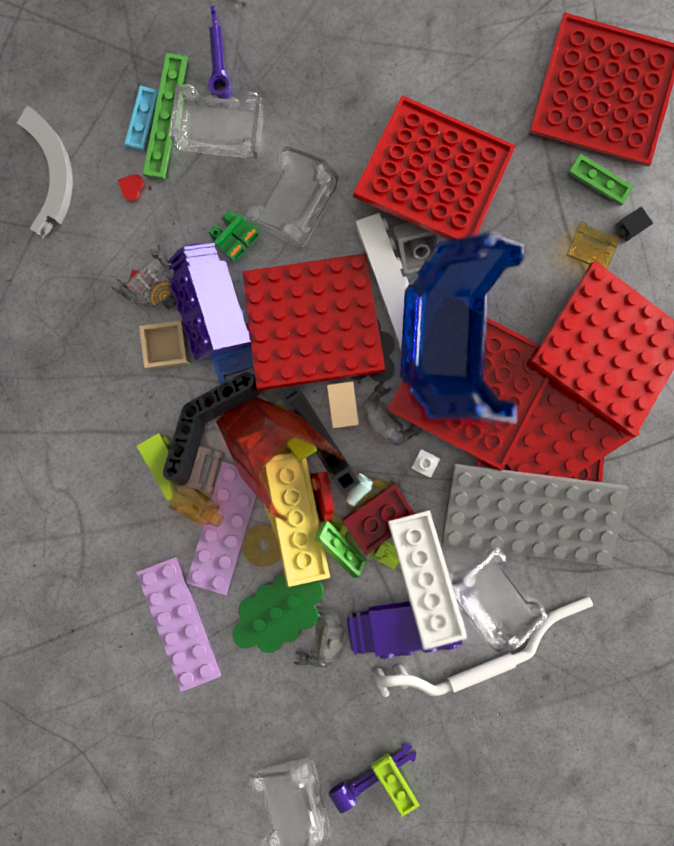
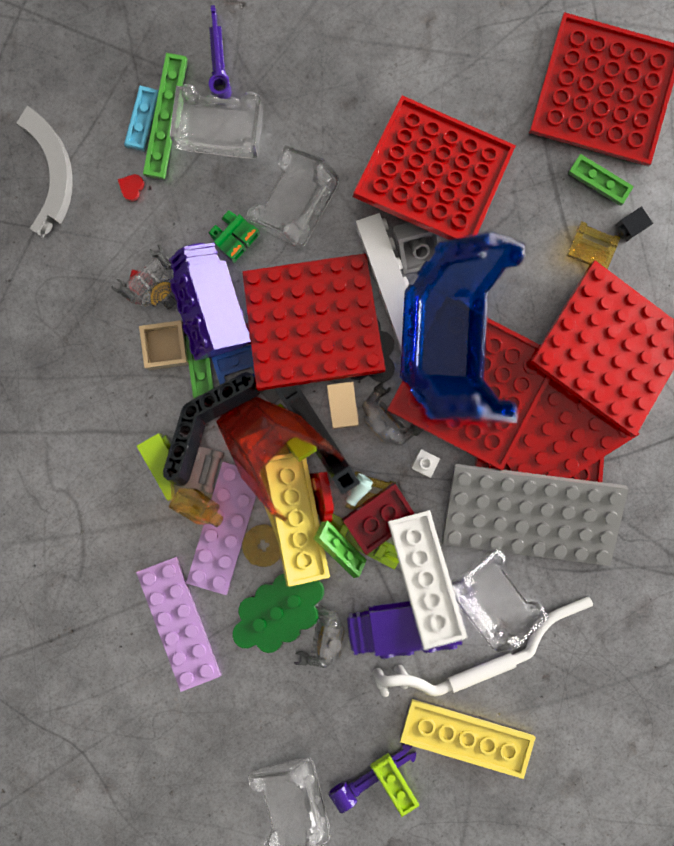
none -> bright green plate [185,336,214,399]
none -> light yellow plate [400,699,535,779]

